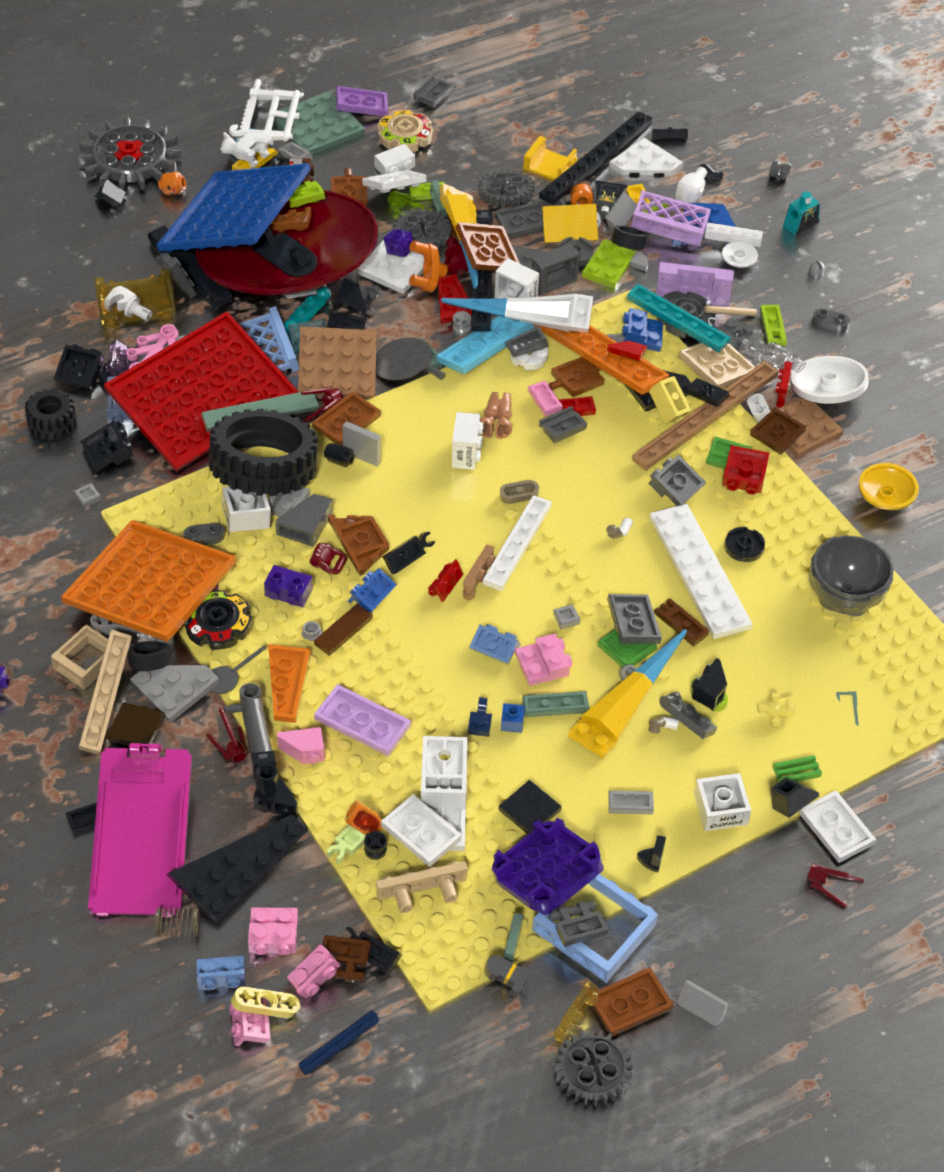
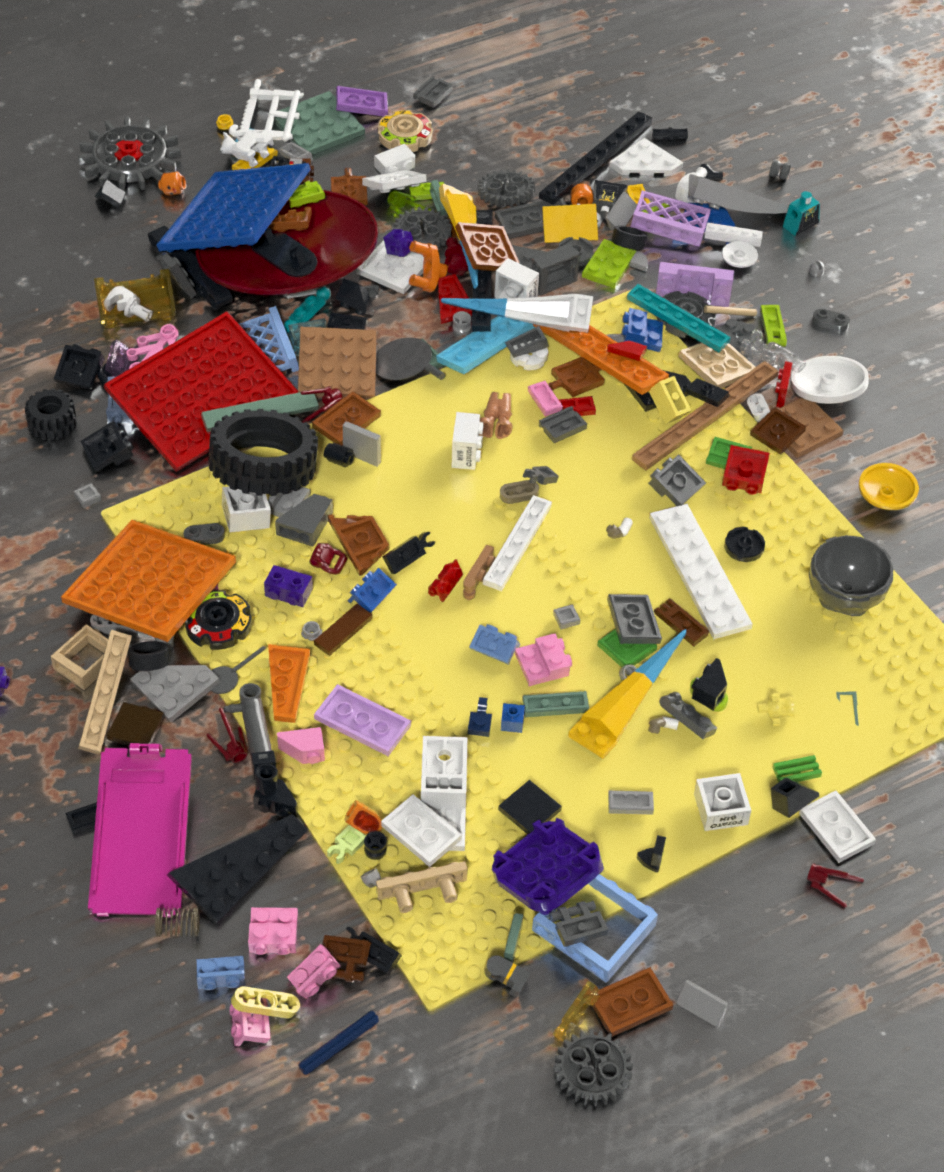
yellow panel [523,136,578,180] -> none
none -> yellow plate [216,114,234,130]
none -> light grey hinge [361,868,381,888]
none -> dark grey plate [522,466,559,485]
none -> light grey wedge [688,174,789,214]

